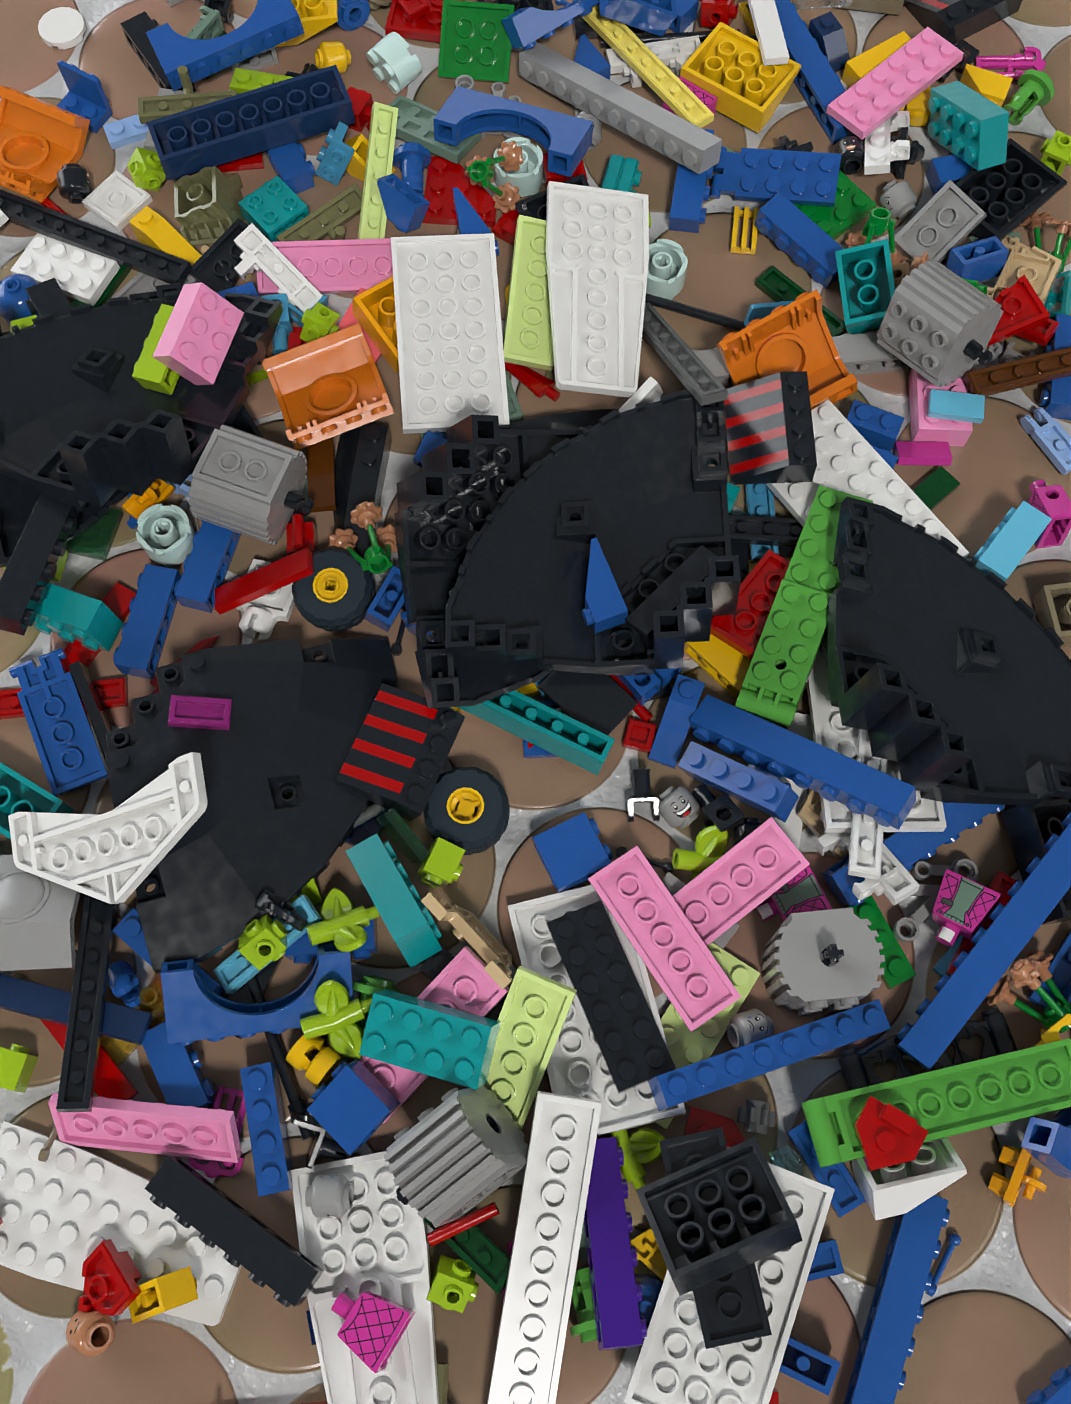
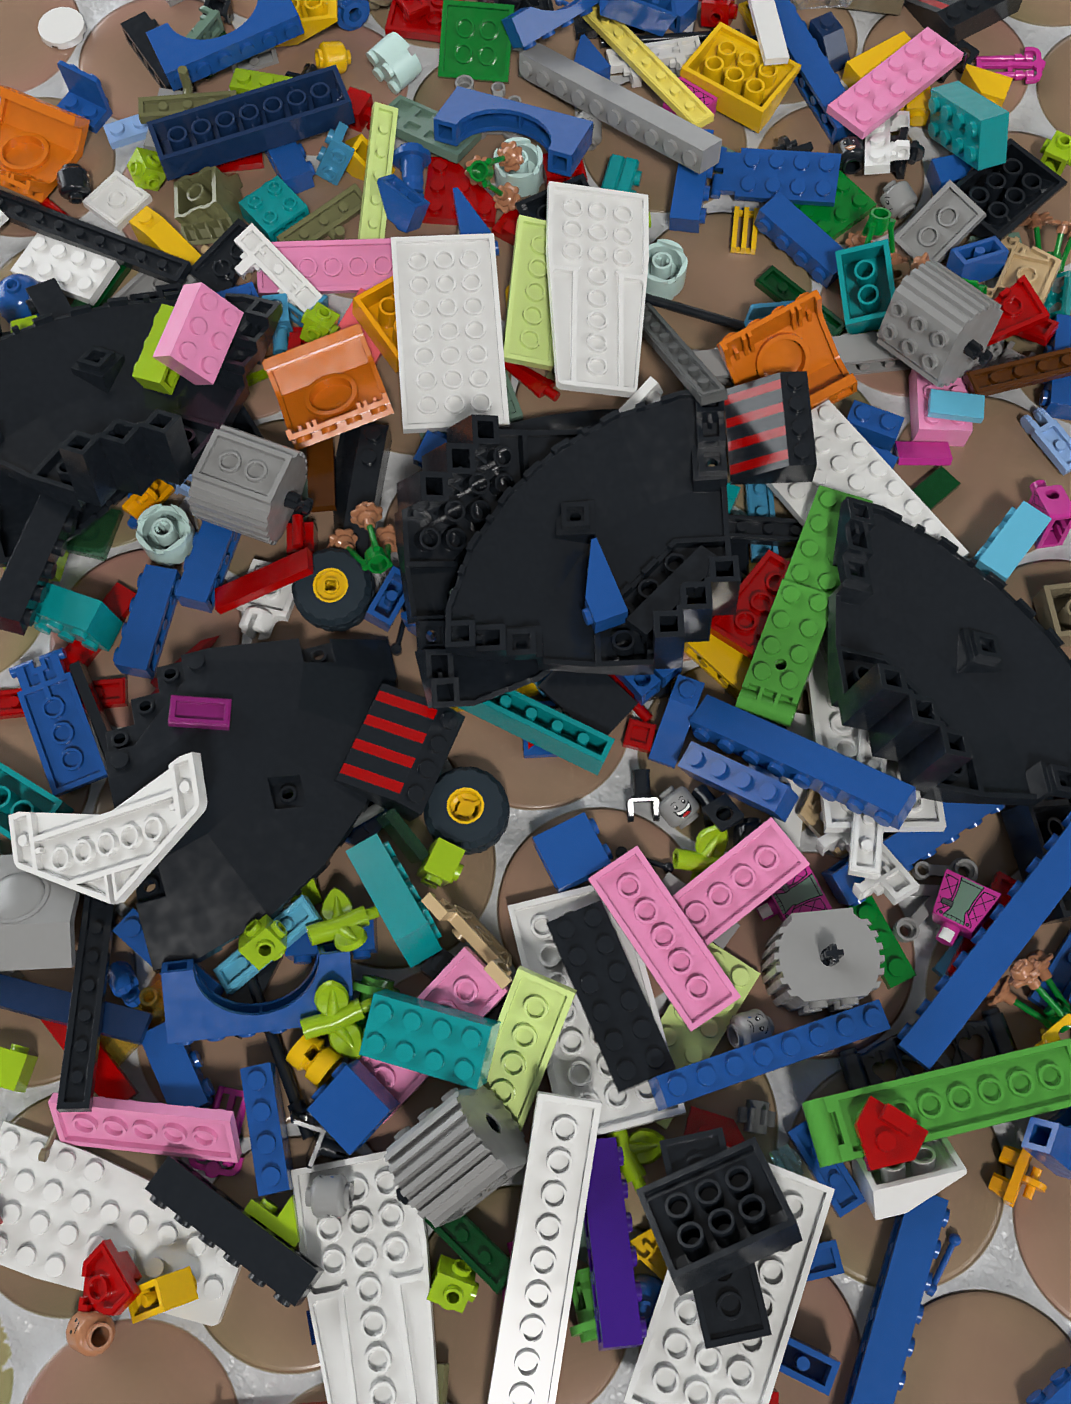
black piece [254,889,309,932] -> none
dark pink torso [331,1291,416,1373] -> none
red piece [427,1202,500,1247] -> none
bright green piece [1003,70,1055,125] -> none
none -> lime slope [244,1195,300,1247]

